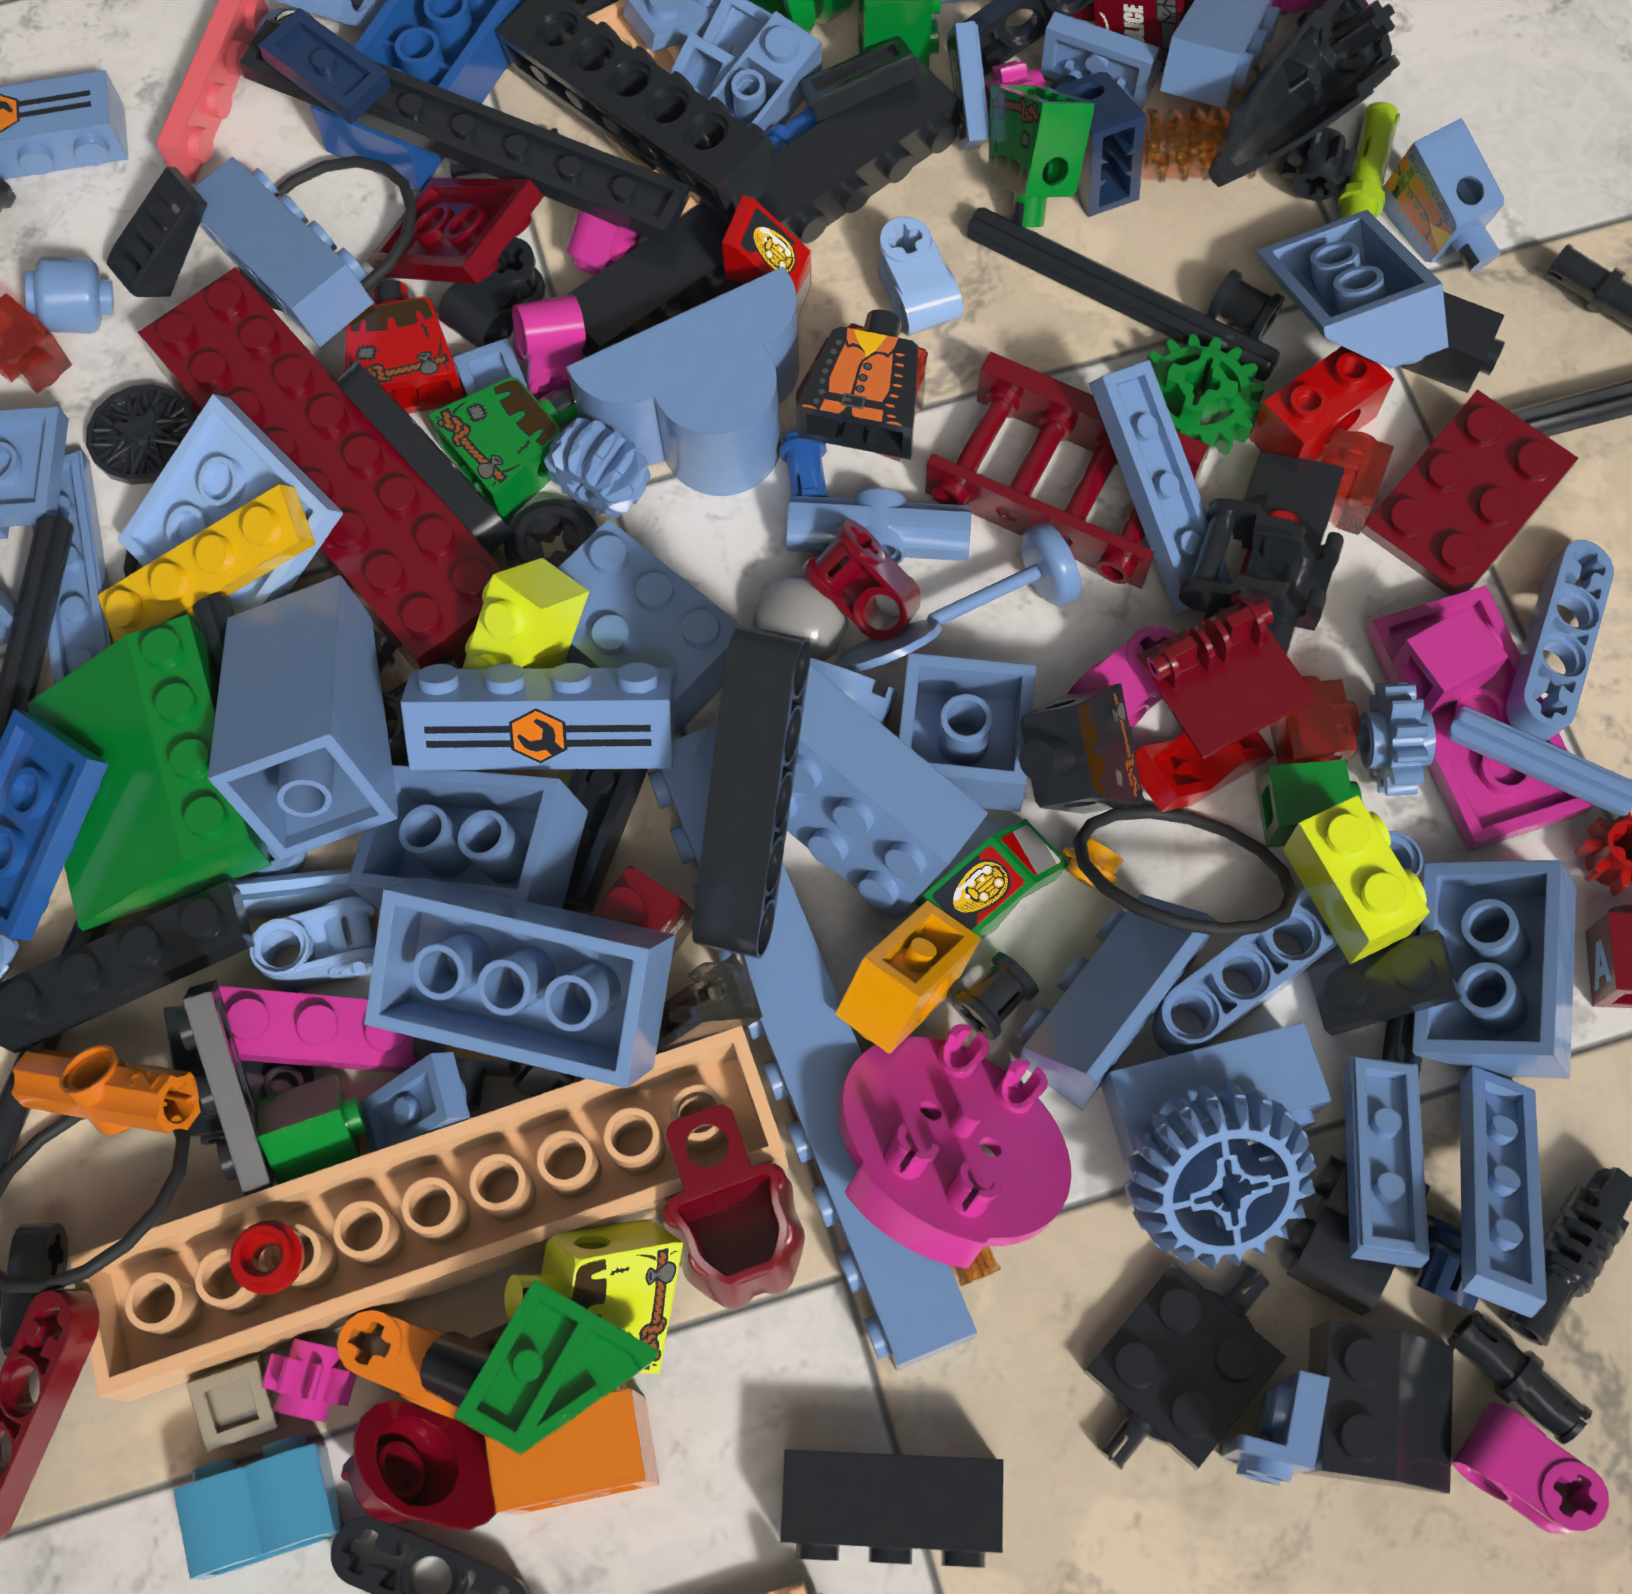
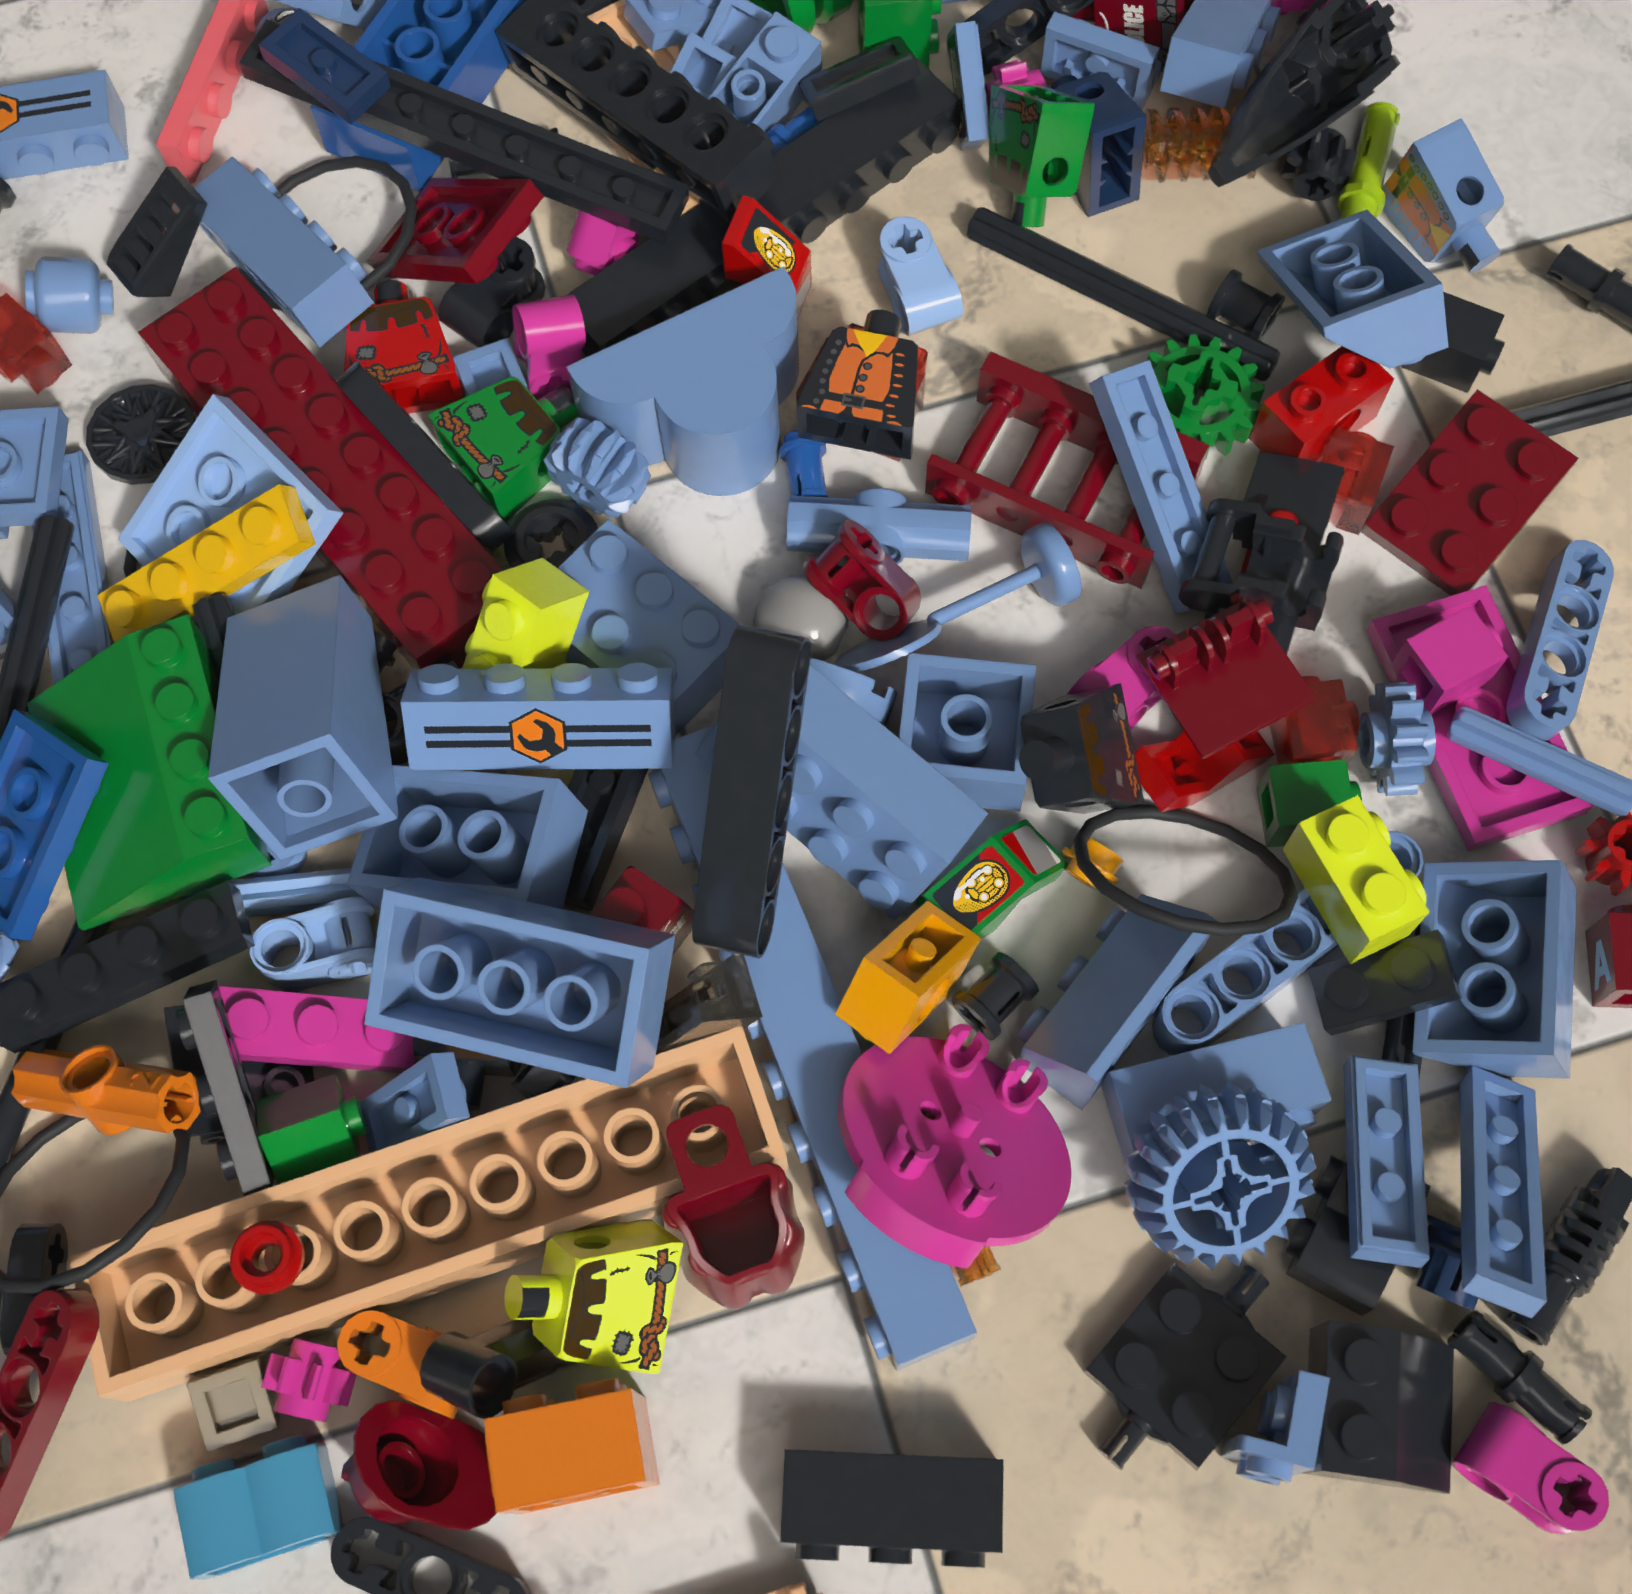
green wing [454,1279,659,1456] -> none

